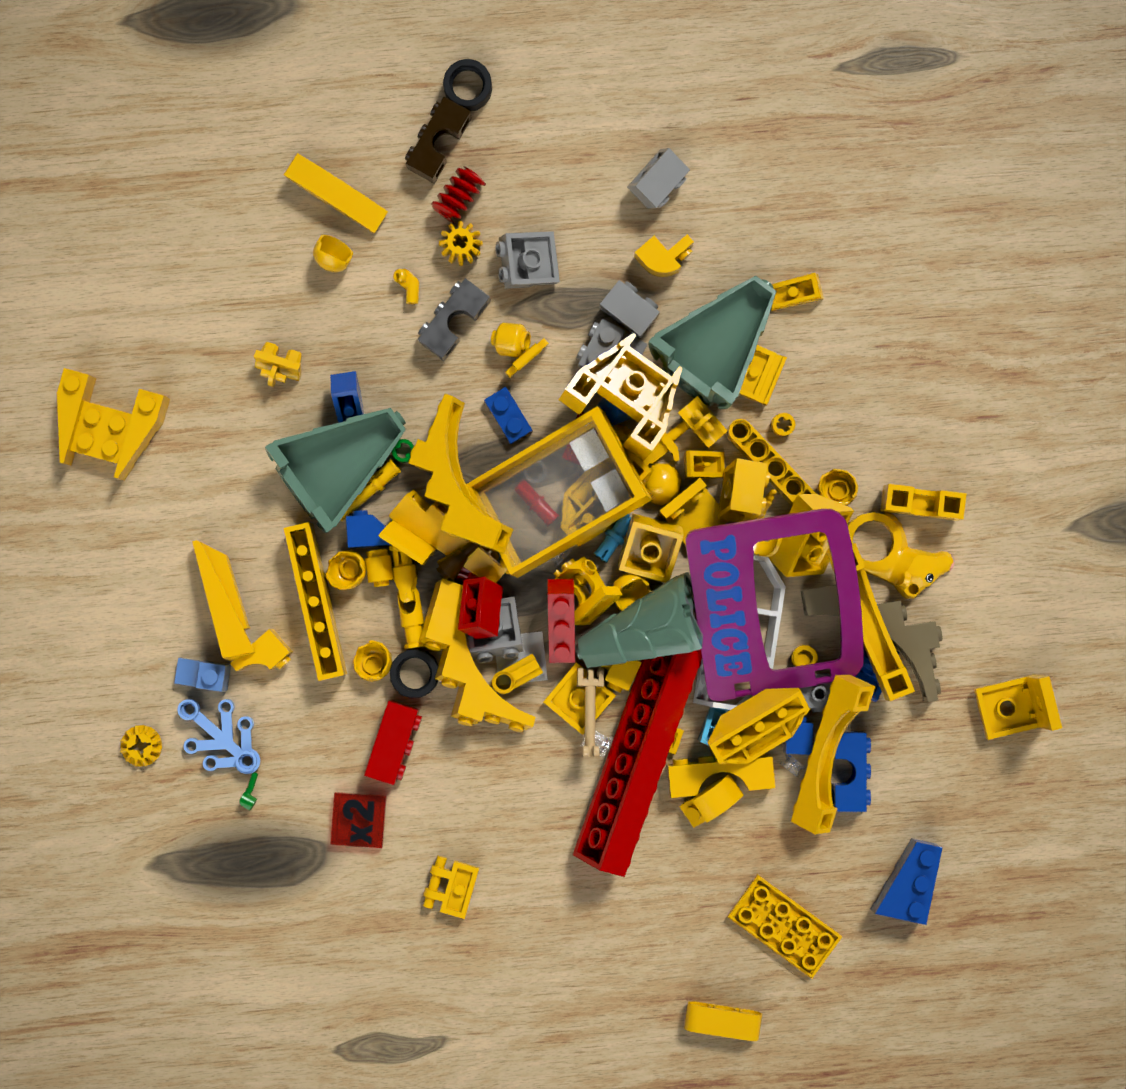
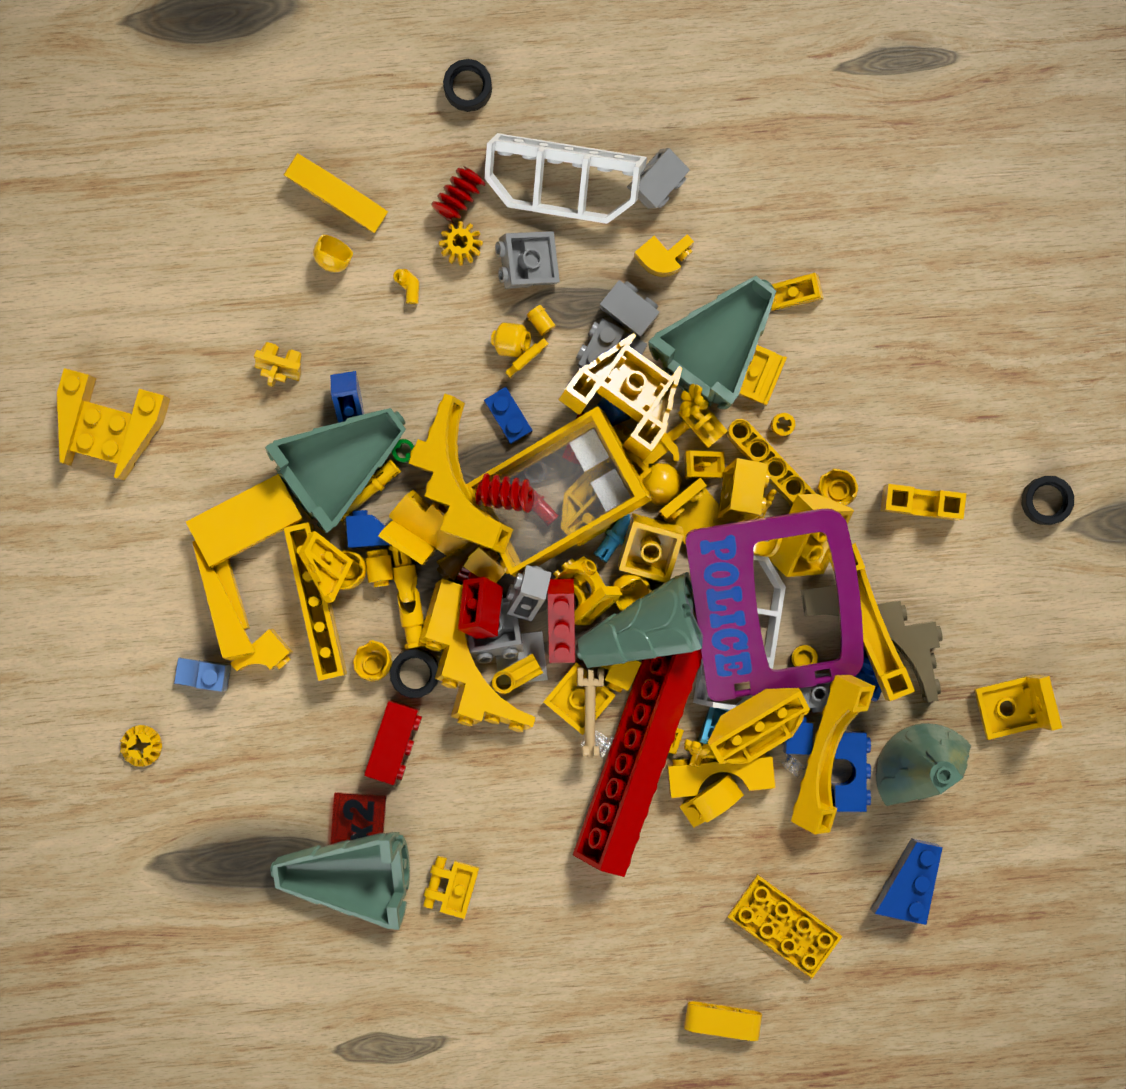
light blue plant [178,699,261,774] -> none
green hand [239,772,258,810] -> none
dark brown arch [405,97,472,184] -> none
flat silver arch [418,278,491,361] -> none
clear bush [549,549,572,568] -> none
yellow animal [847,512,954,599] -> none
none -> yellow tile [186,474,303,568]
none -> sand green cone [270,832,410,930]
none -> yellow wing [299,531,353,603]
none -> red piece [476,473,534,513]
none -> white plate [484,133,647,224]
none -> light grey brick [506,565,551,621]
none -> yellow piece [527,305,556,336]
none -> yellow plant [680,384,708,417]
none -> yellow plant [684,739,715,767]
none -> sand green cone [876,723,971,806]
none -> black tyre [1021,476,1074,525]

